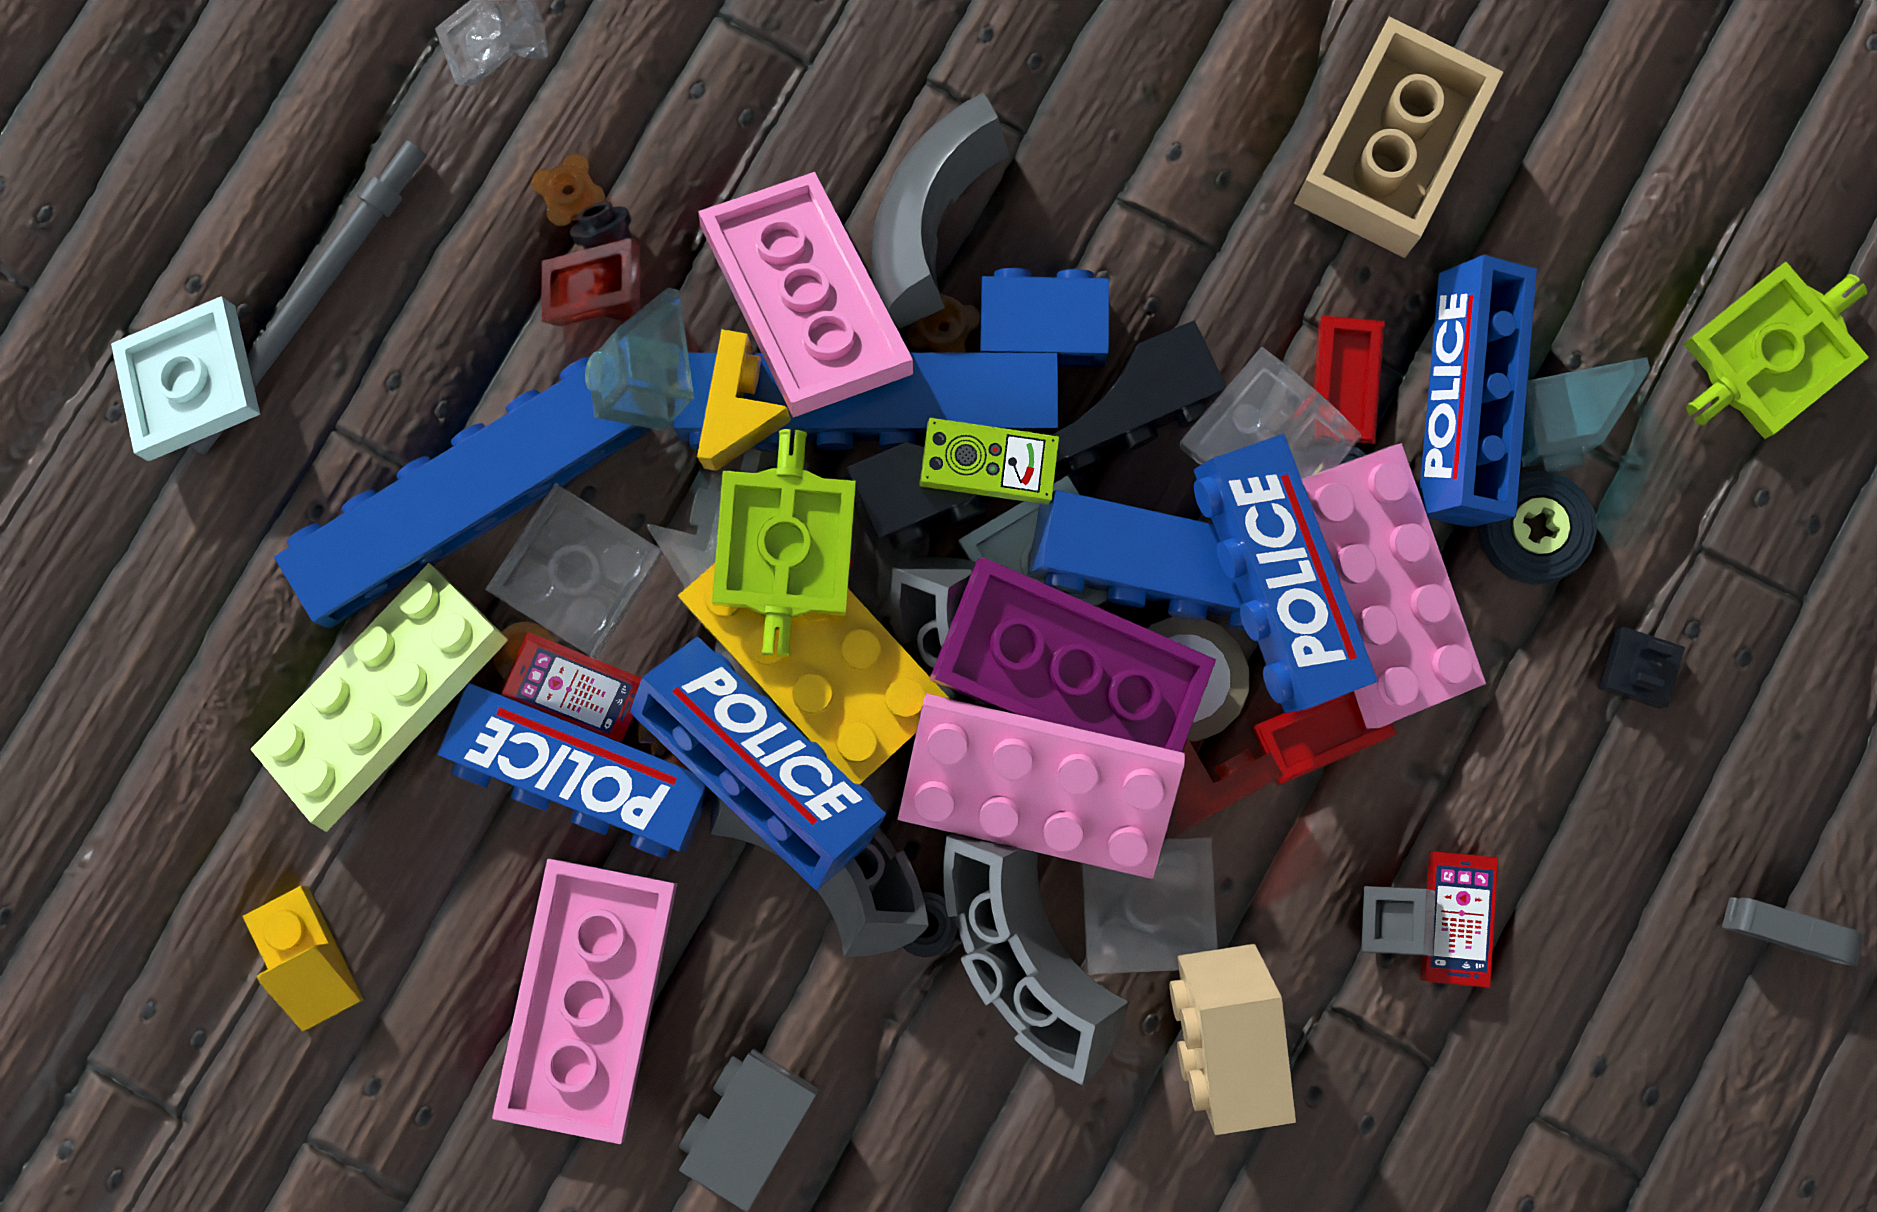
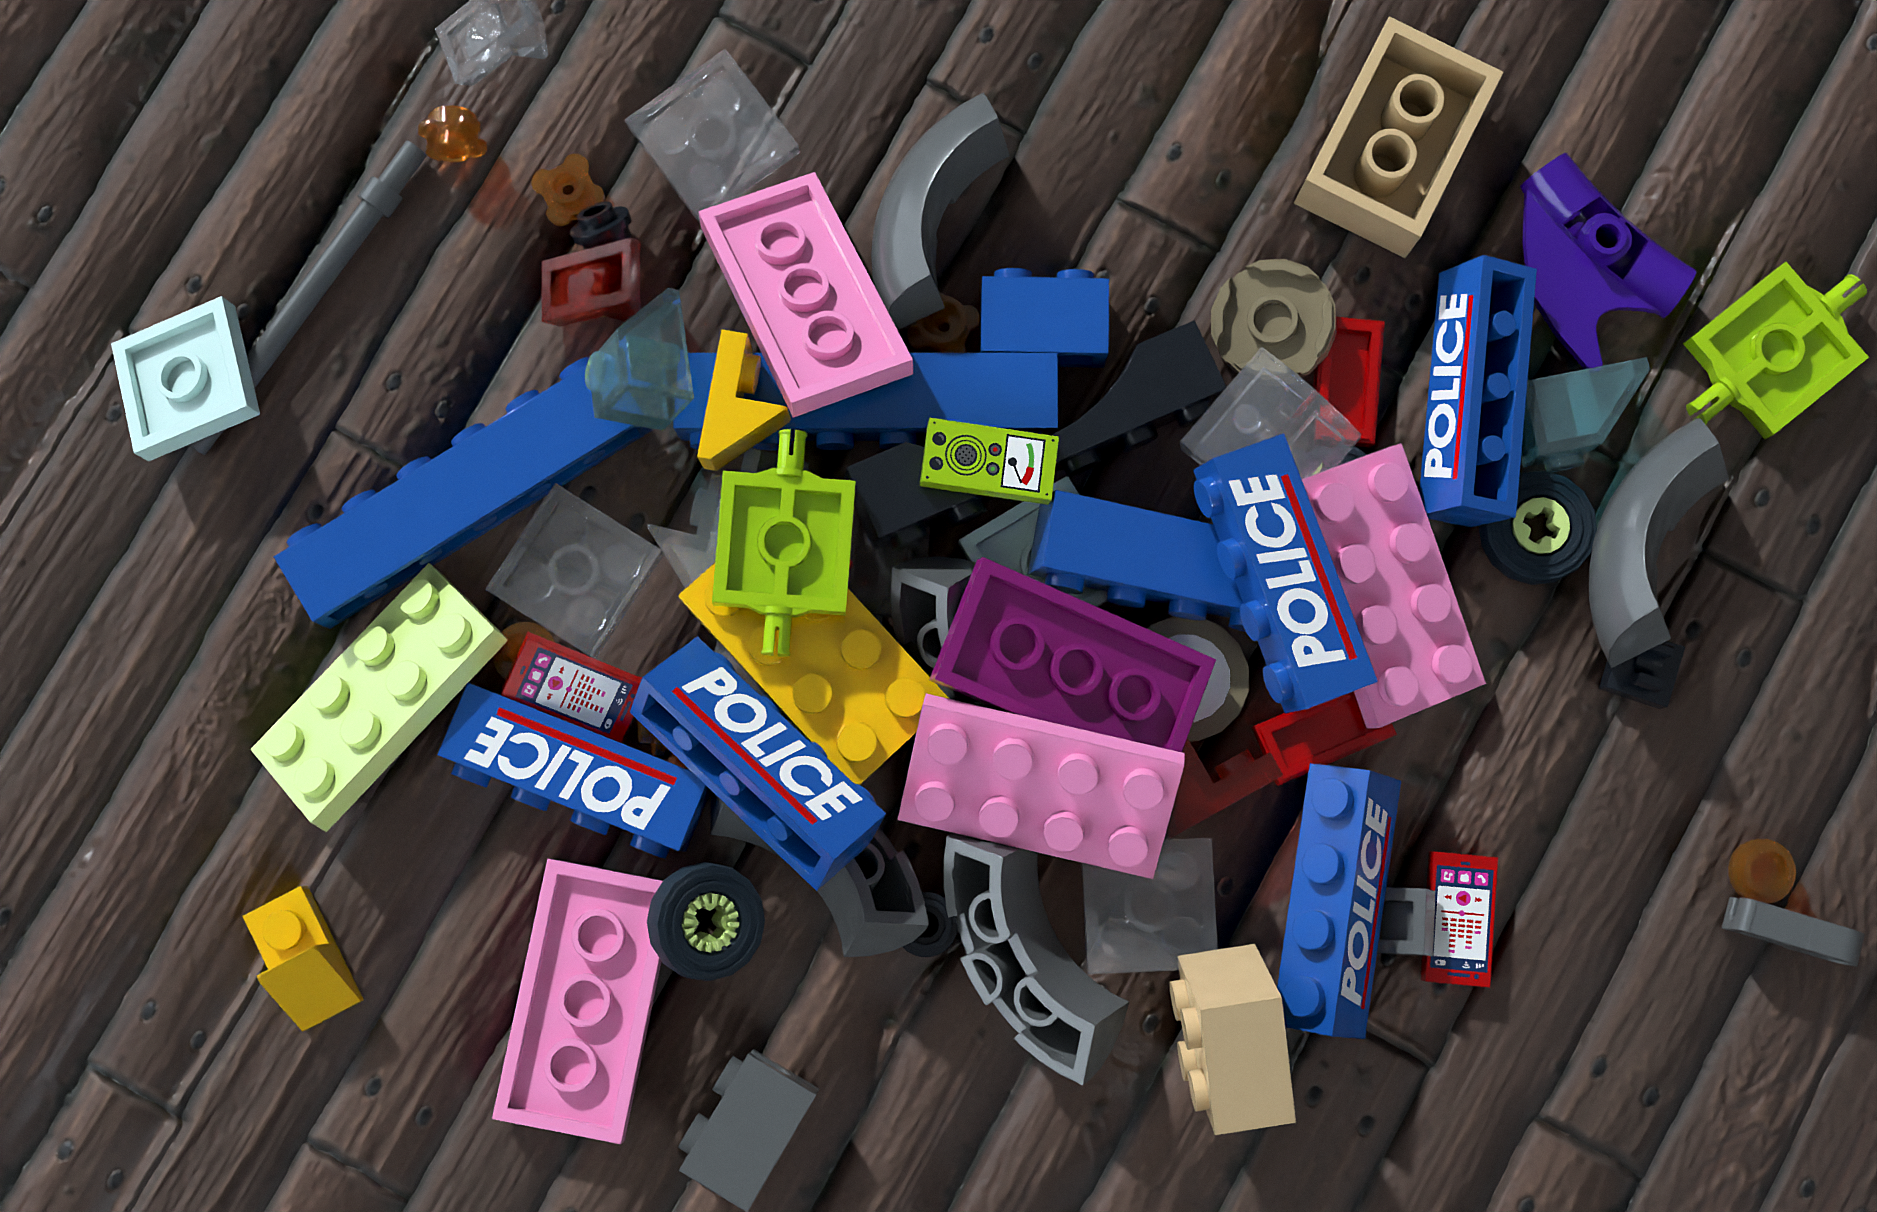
none -> clear orange plate [418,105,487,162]
none -> clear plate [624,48,800,224]
none -> black bush [647,862,765,981]
none -> dark tan tile [1211,259,1337,385]
none -> blue brick [1277,763,1401,1039]
none -> dark purple pin [1519,153,1696,374]
none -> dark grey brick [1589,418,1729,668]
none -> clear orange plate [1728,839,1796,904]

